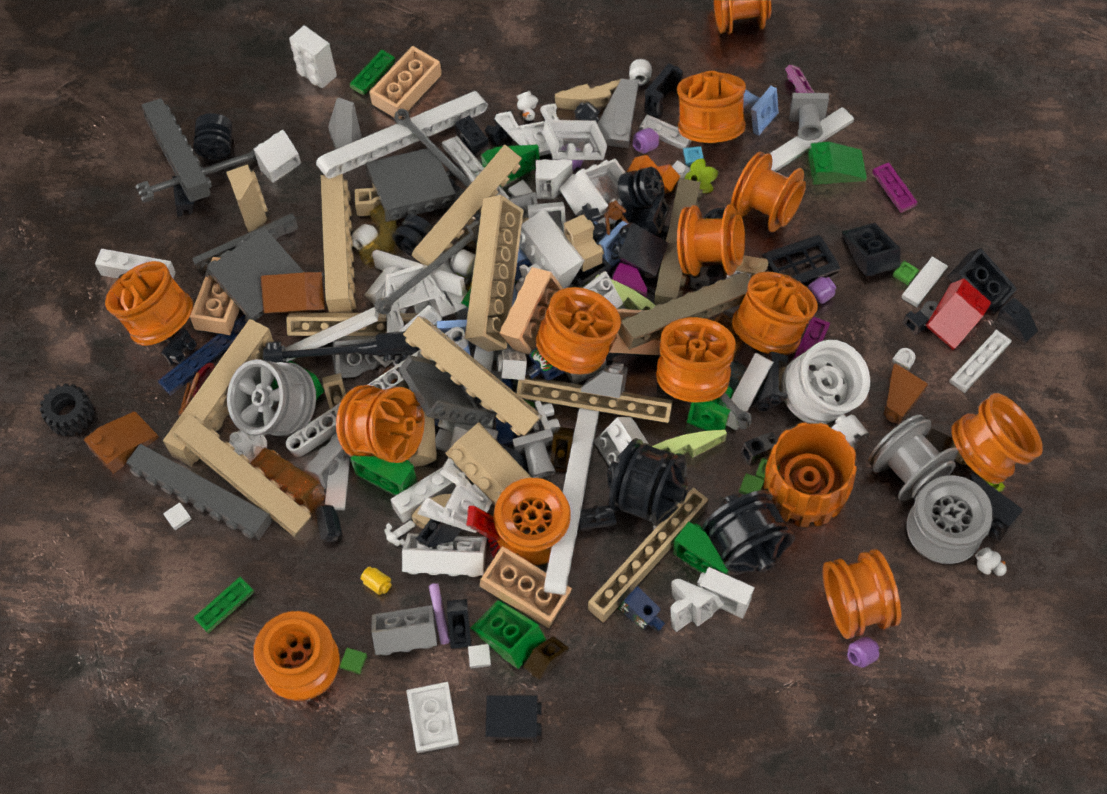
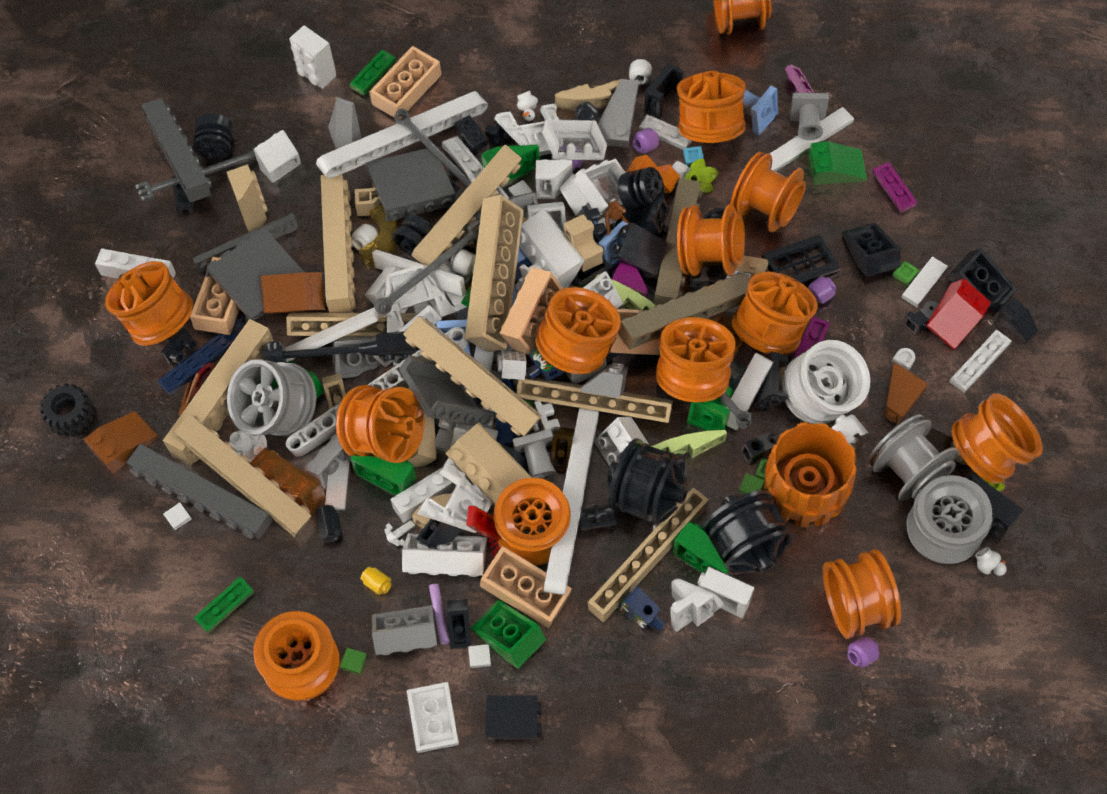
dark brown slope [524,636,569,680] -> none

